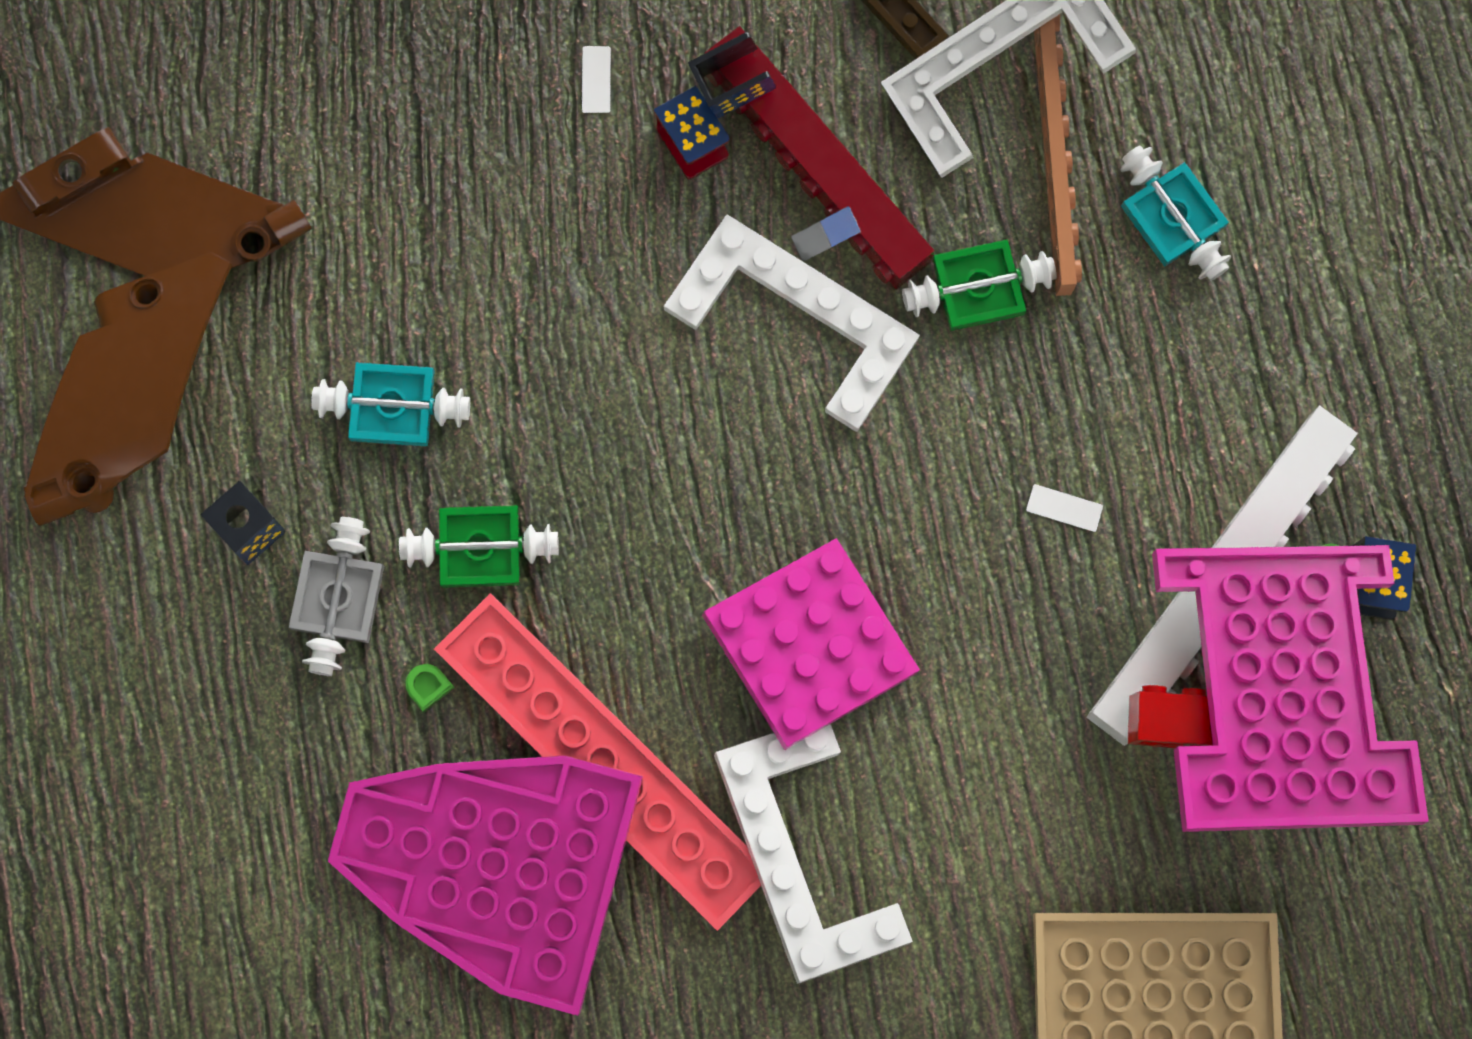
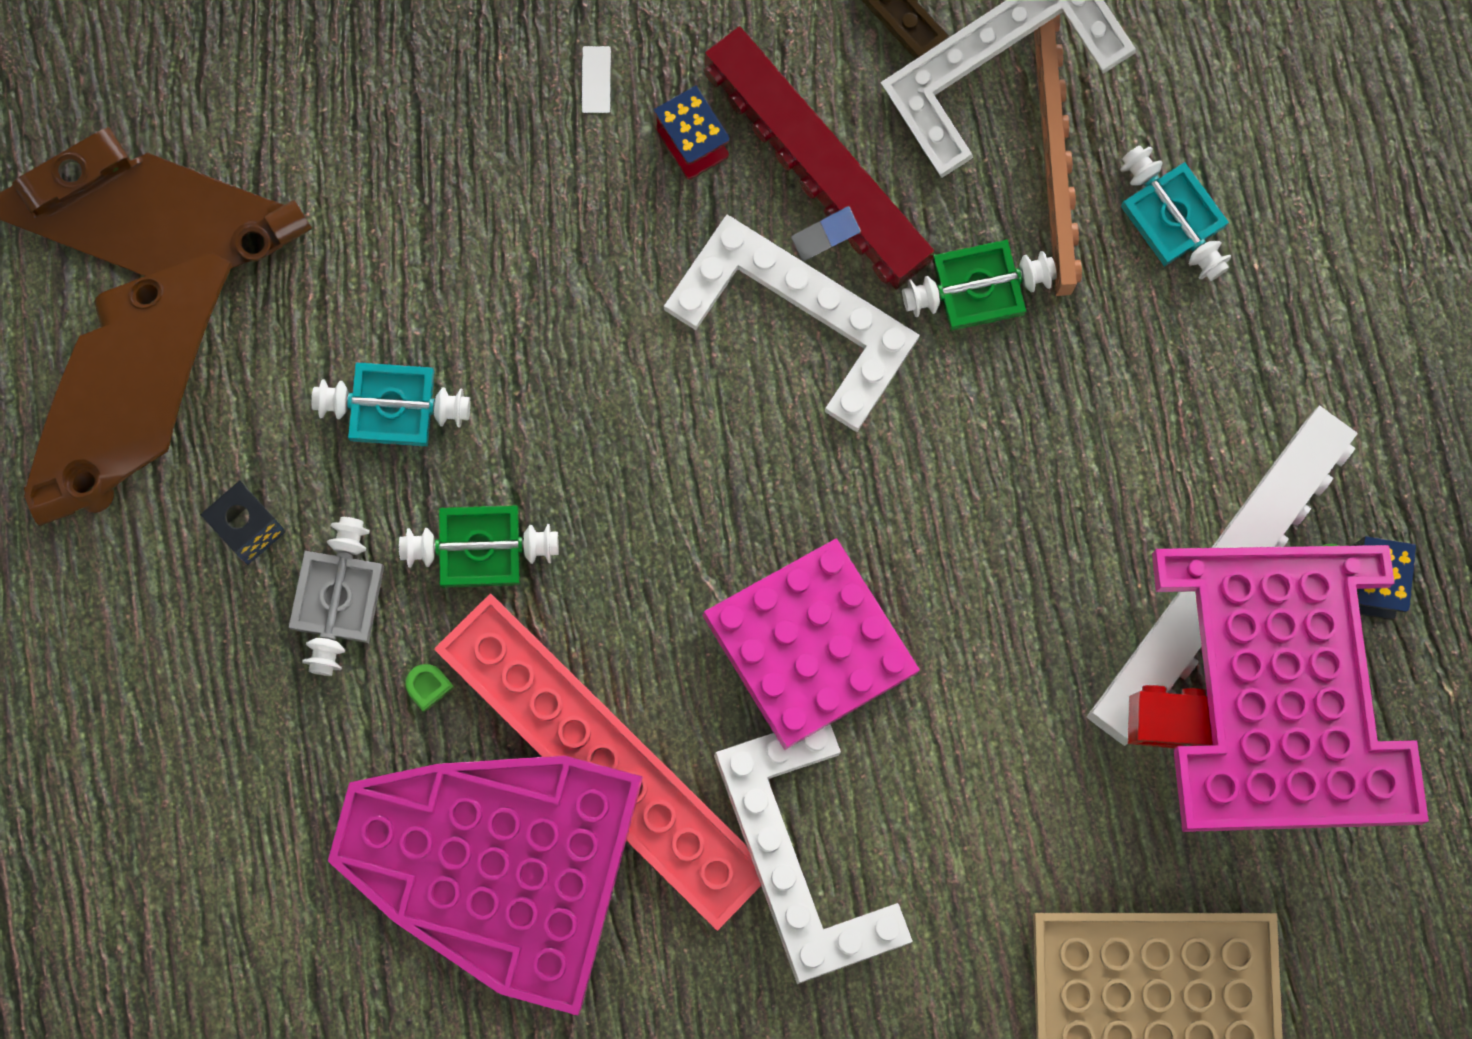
black piece [688,32,776,118] -> none
white sticker [1026,484,1103,532] -> none

